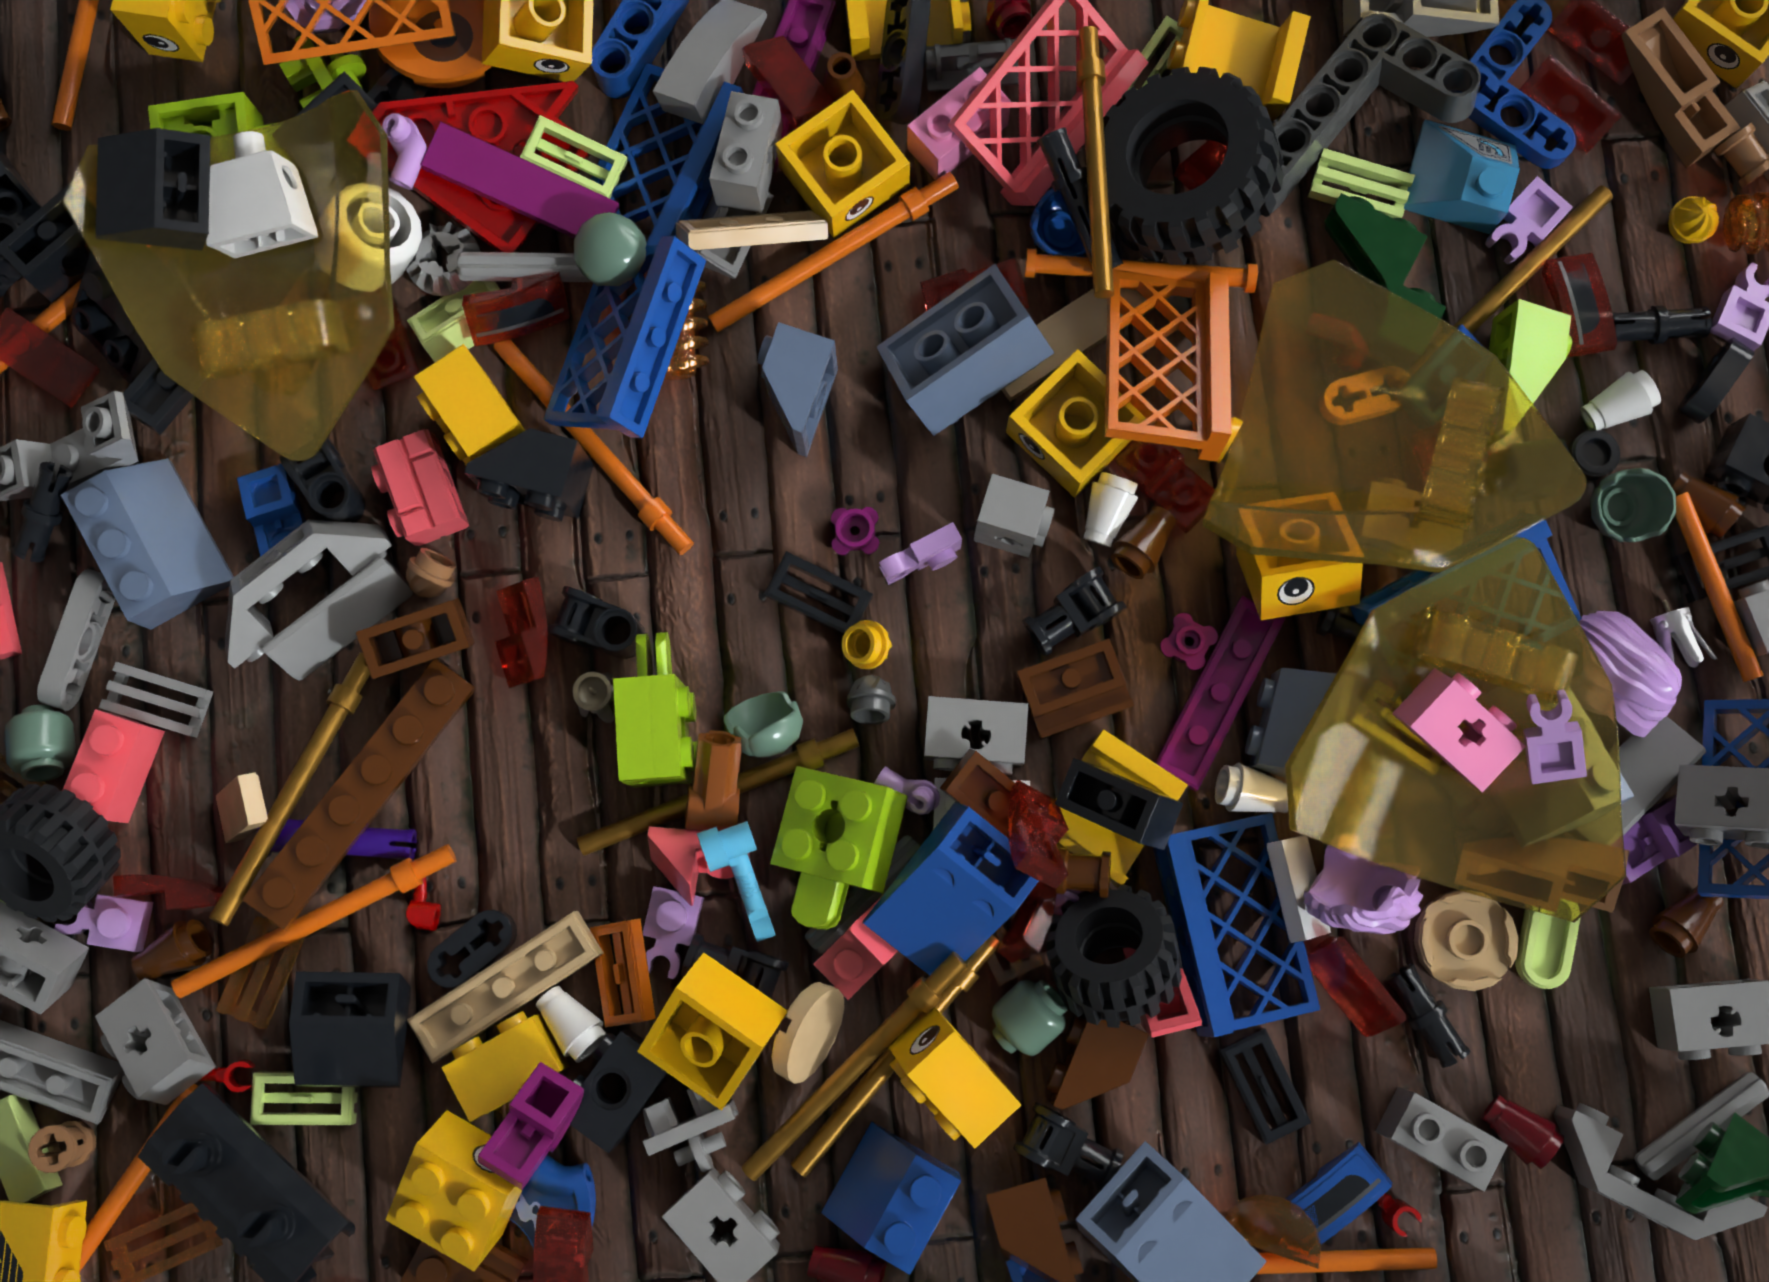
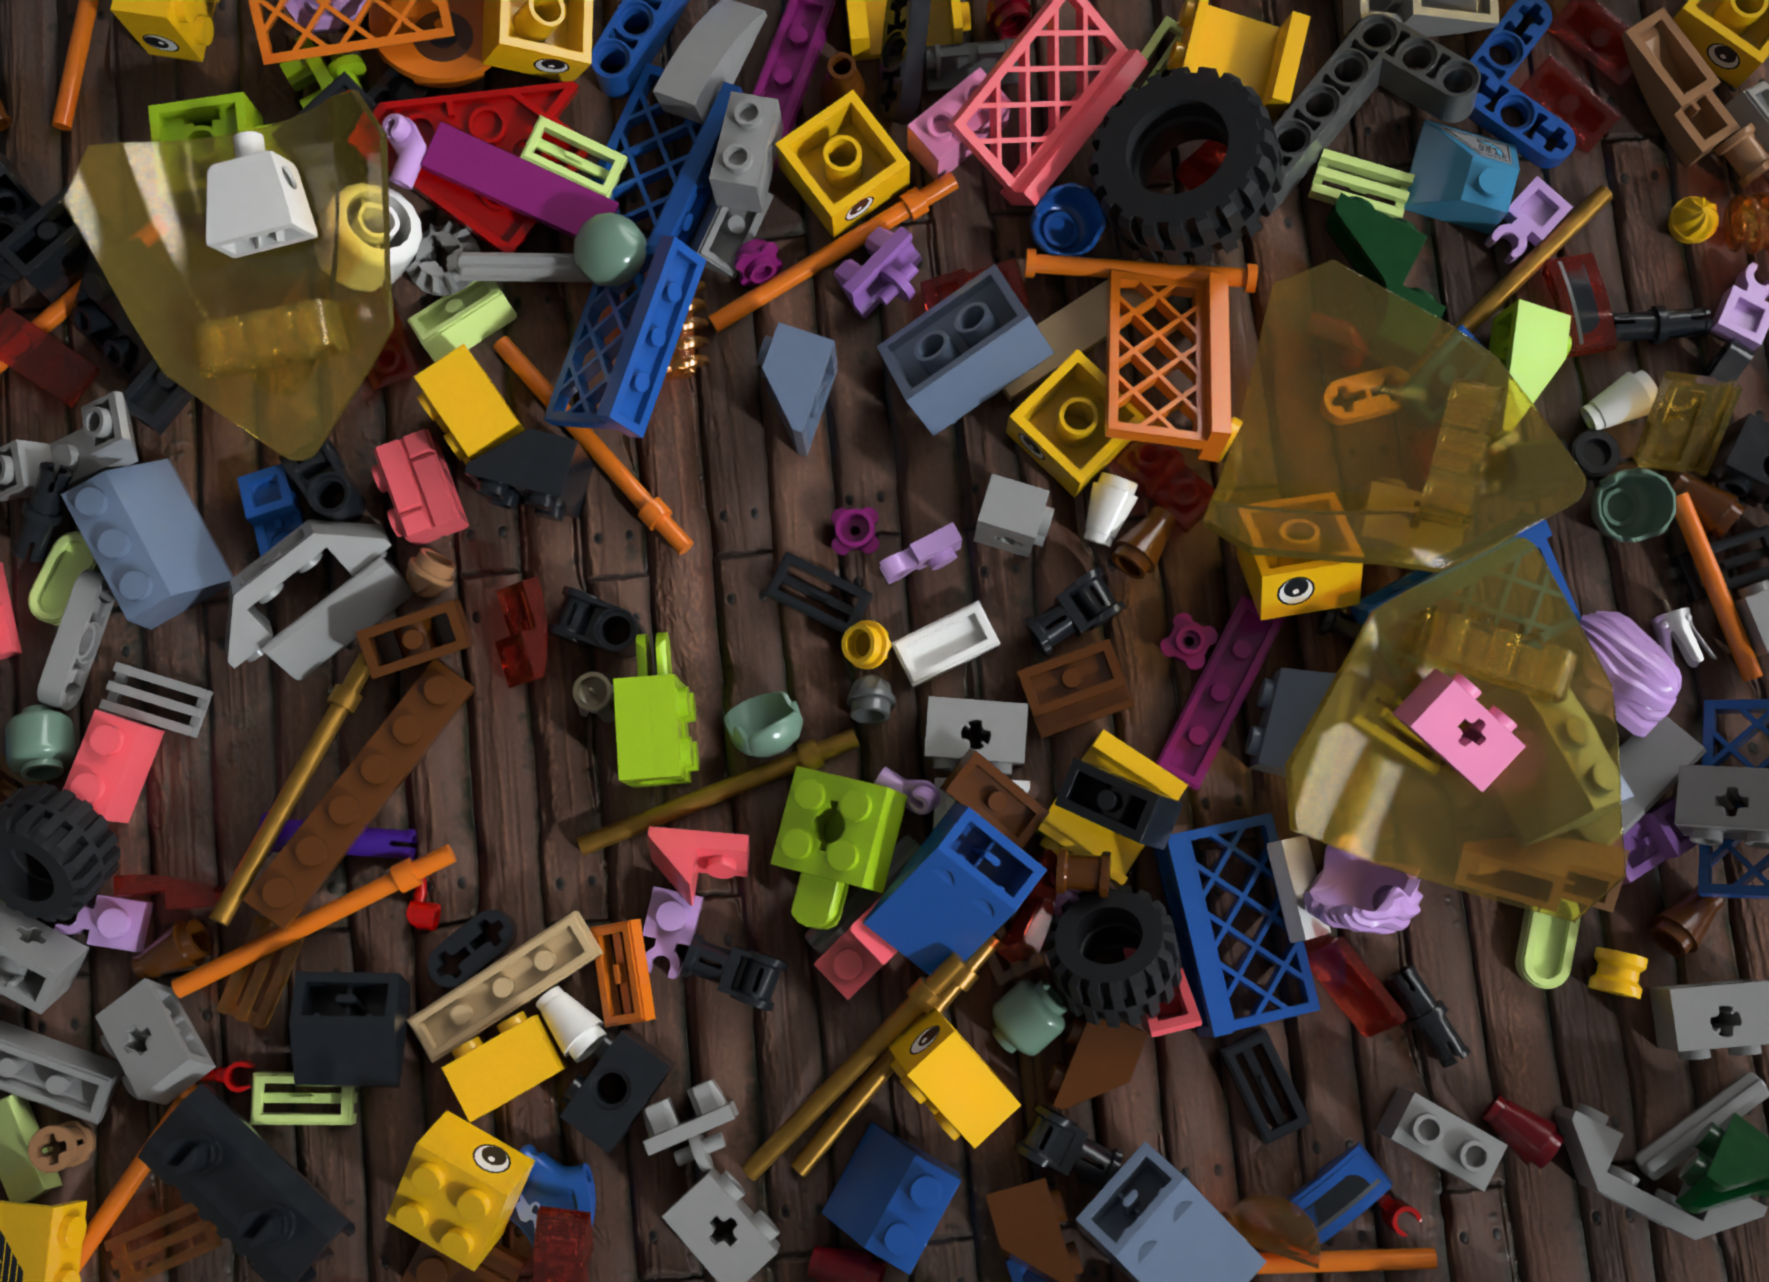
black slope [95,128,211,251] -> none
tan tile [216,772,268,843] -> none
clear red slope [462,271,570,346] -> none
magenta brick [478,1062,584,1190] -> none
yellow brick [637,952,788,1111] -> none
tan tile [676,210,828,250] -> none
dark orange piece [685,730,742,831] -> none
medium azure brick [697,821,776,942] -> none
clear red slope [742,36,834,129] -> none
tan tile [771,982,845,1084] -> none
clear red slope [1008,780,1069,889] -> none
black pin [1037,127,1123,269] -> none
pearl gold bar [1076,26,1114,299] -> none
white cone [1215,763,1294,813] -> none
tan tile [1414,890,1519,991] -> none
lavender plate [1523,689,1587,784] -> none
none -> yellowish green tile [28,531,101,625]
none -> magenta plate [734,239,783,287]
none -> medium lavender hips [834,226,922,319]
none -> white tile [892,600,1000,688]
none -> yellow wheel [1588,947,1648,1000]
none -> clear yellow plate [1633,371,1742,476]

